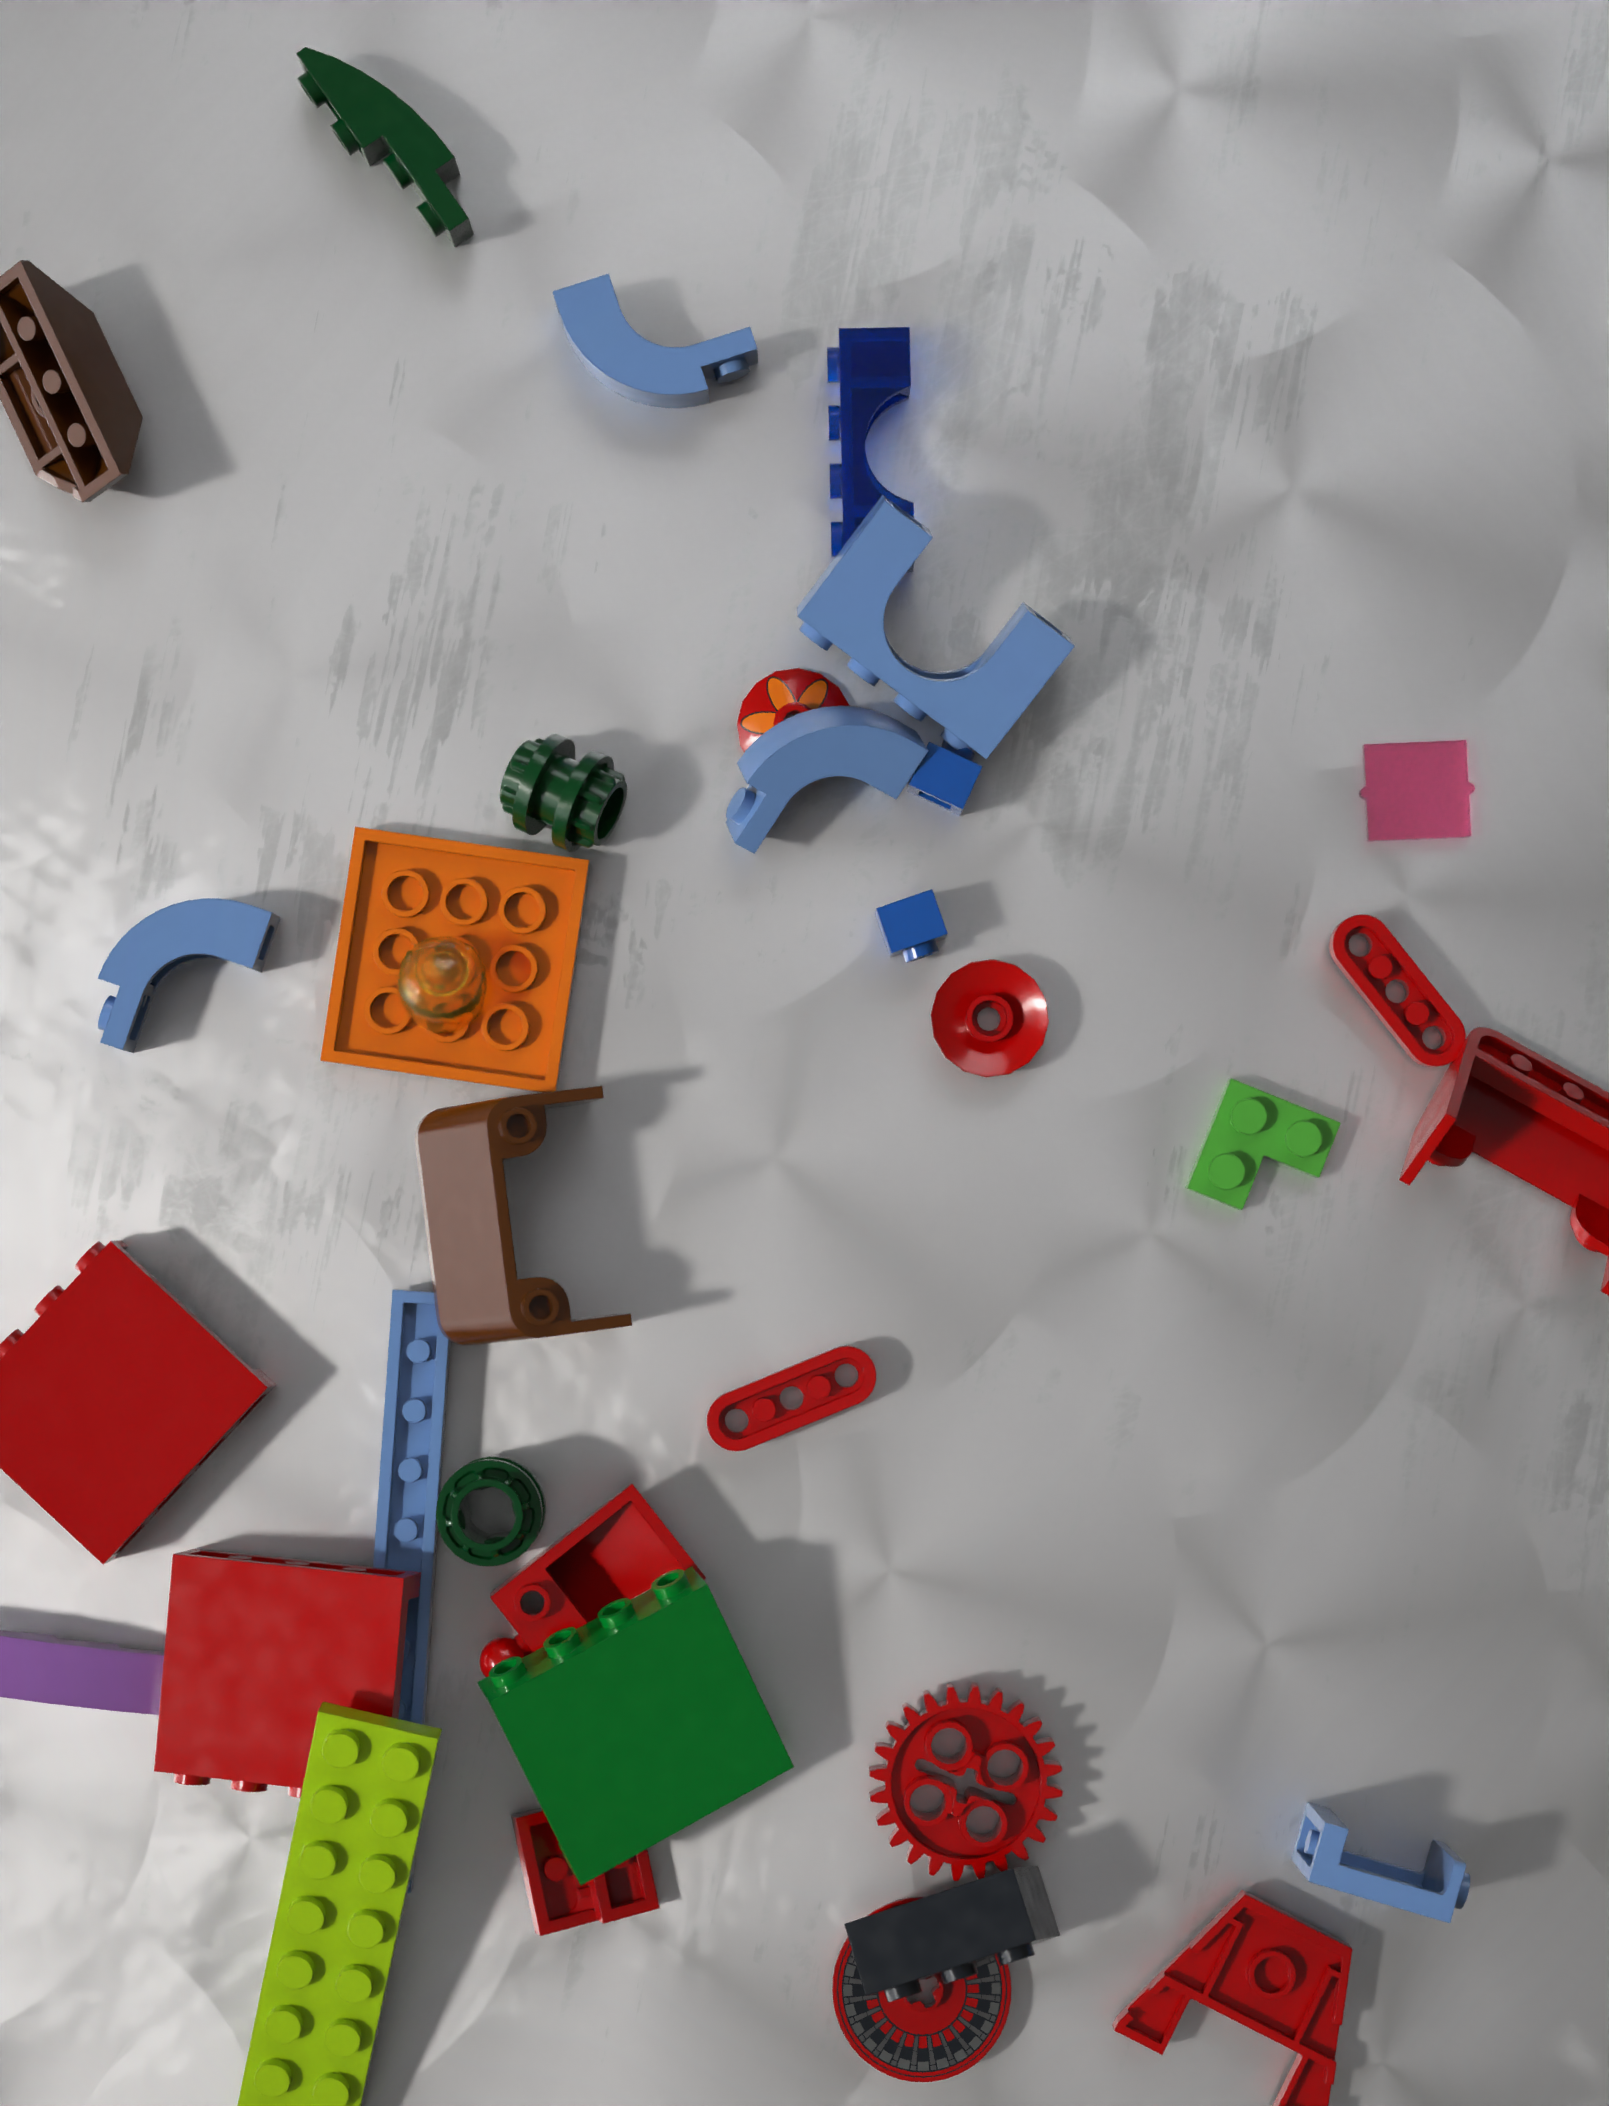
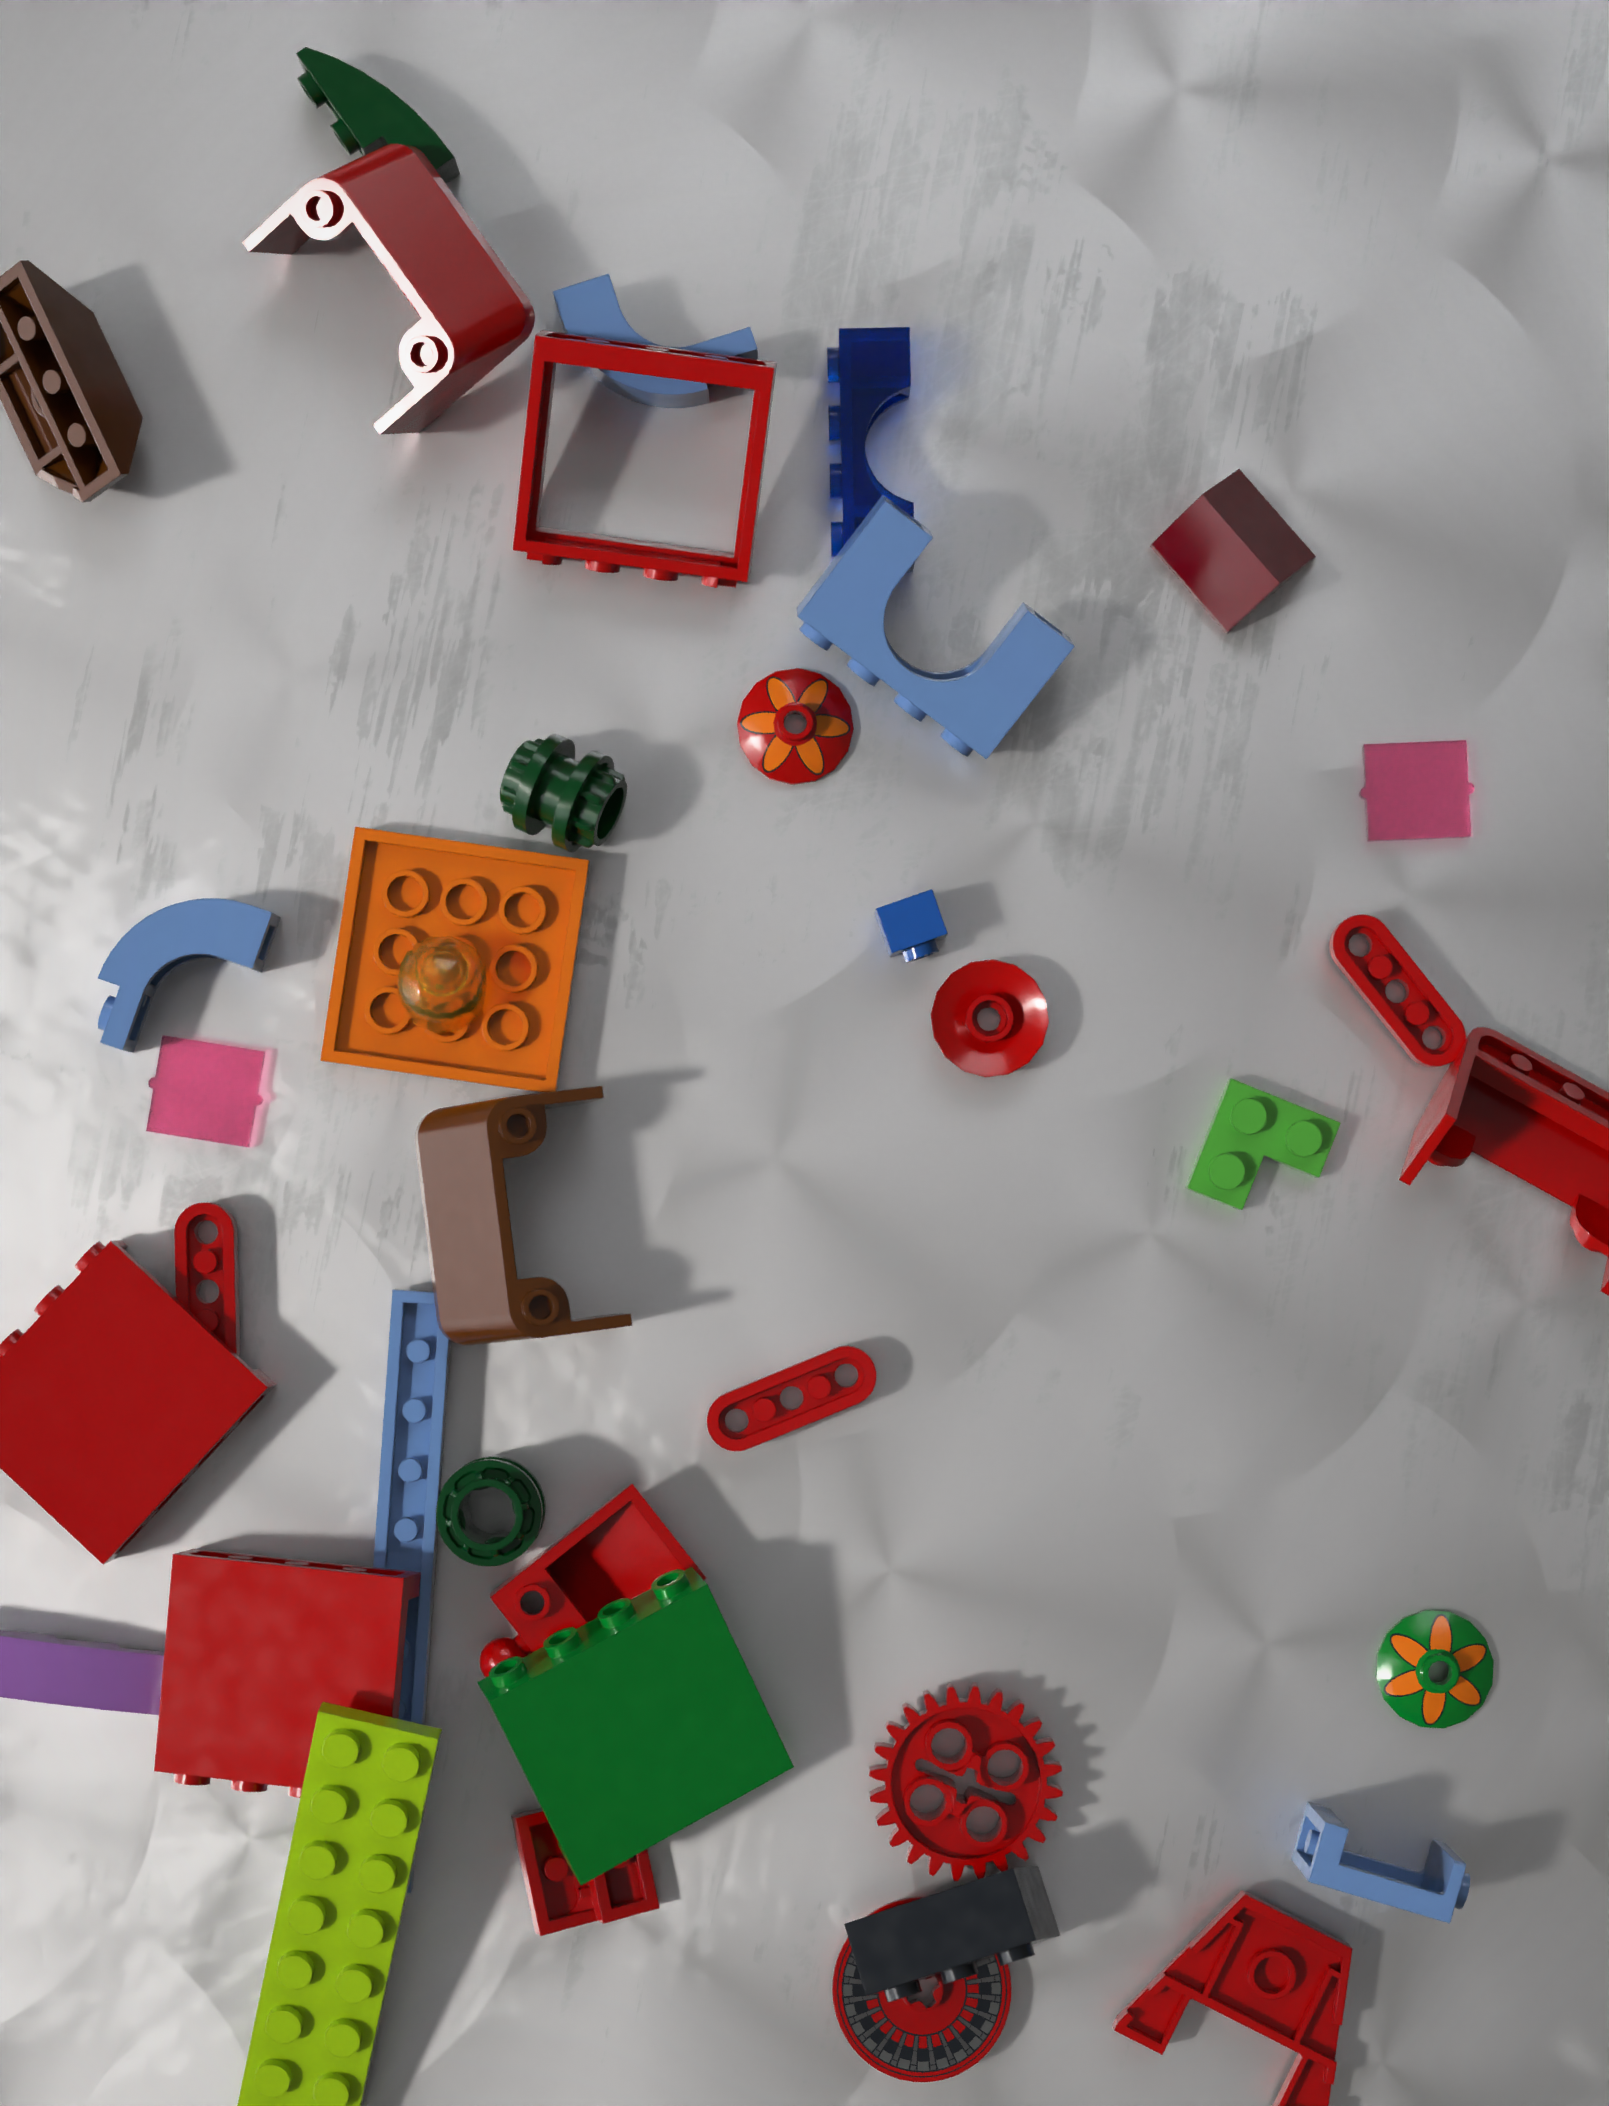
medium blue arch [725,706,929,854] -> none
blue plate [907,740,983,816] -> none
none -> clear pink piece [146,1035,266,1148]
none -> red plate [174,1203,240,1357]
none -> red windscreen [242,144,535,434]
none -> red window [513,330,777,588]
none -> dark red slope [1150,469,1316,634]
none -> green dish [1375,1610,1494,1728]

